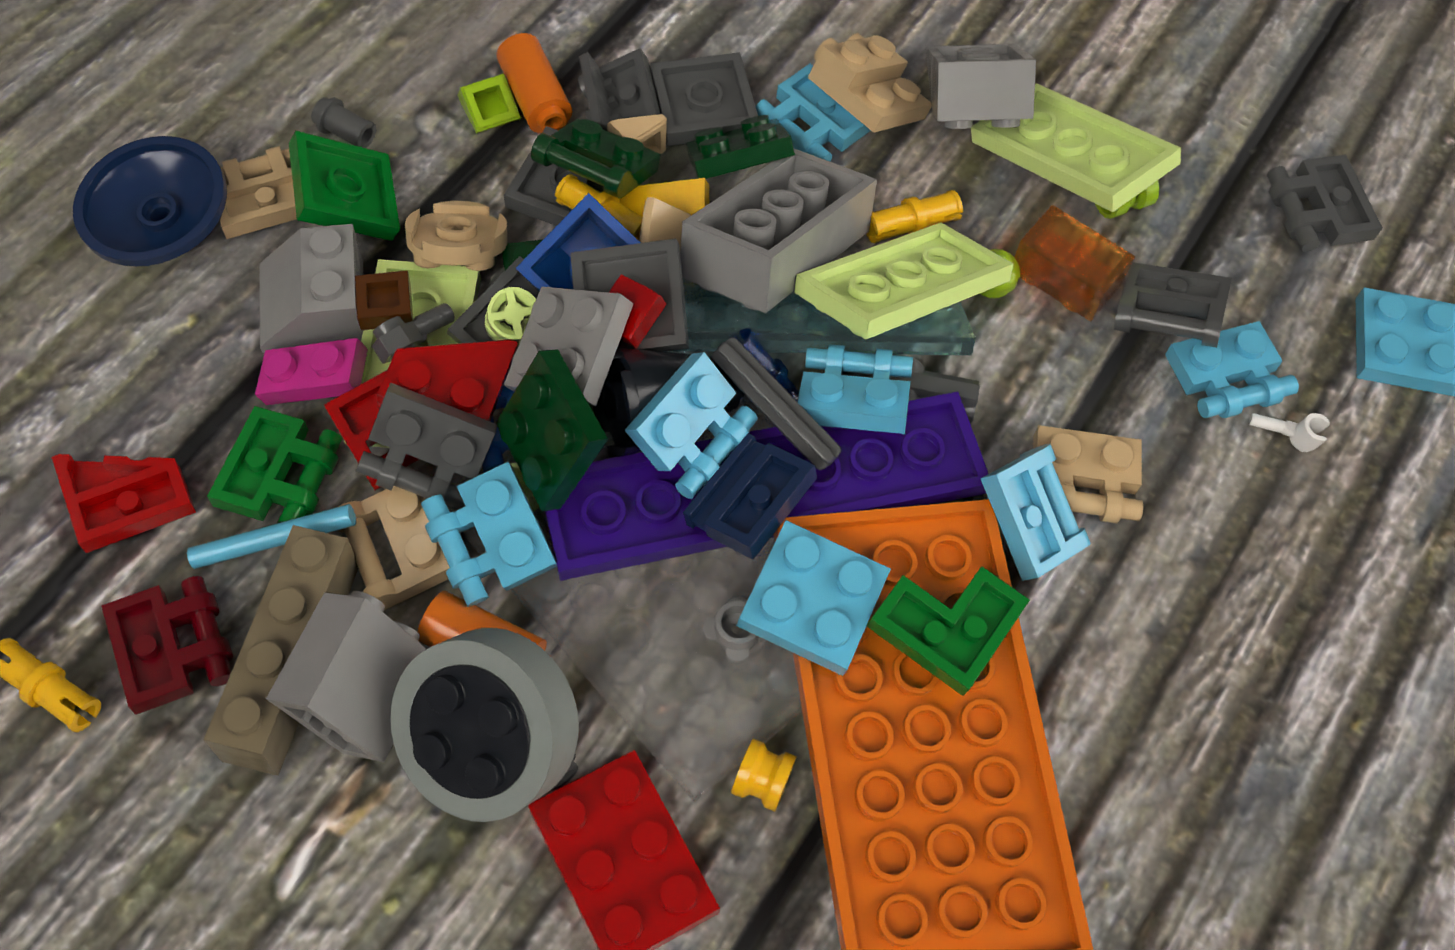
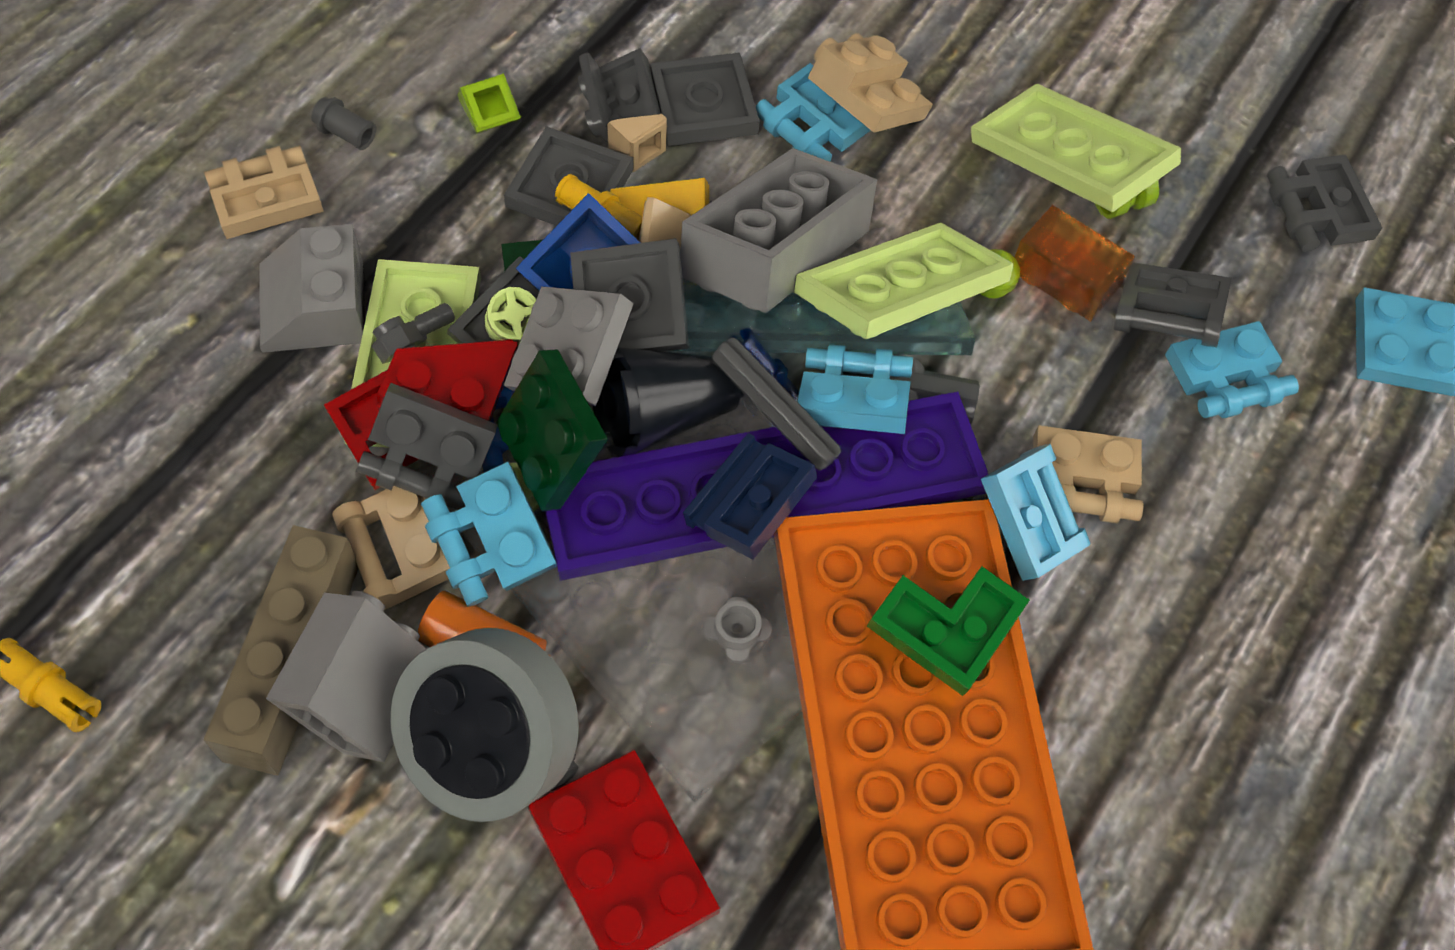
red wing [52,454,196,553] -> none
dark blue dish [73,136,227,267] -> none
dark red plate [101,576,233,715] -> none
medium azure bar [187,504,356,569] -> none
green plate [207,406,343,523] -> none
dark pink plate [255,338,368,405] -> none
green plate [288,130,400,241] -> none
reddish brown plate [355,270,413,330] -> none
tan plate [405,201,507,271] -> none
orange brick [496,33,572,134] -> none
dark green plate [531,118,661,199] -> none
red slope [608,274,667,349] -> none
medium azure plate [624,352,758,499] -> none
dark green plate [686,115,795,179] -> none
yellow wheel [731,738,797,812] -> none
medium azure plate [736,520,891,676] -> none
yellow pin [866,190,963,243] -> none
light grey slope [926,43,1036,129] -> none
white hand [1249,413,1330,452] -> none

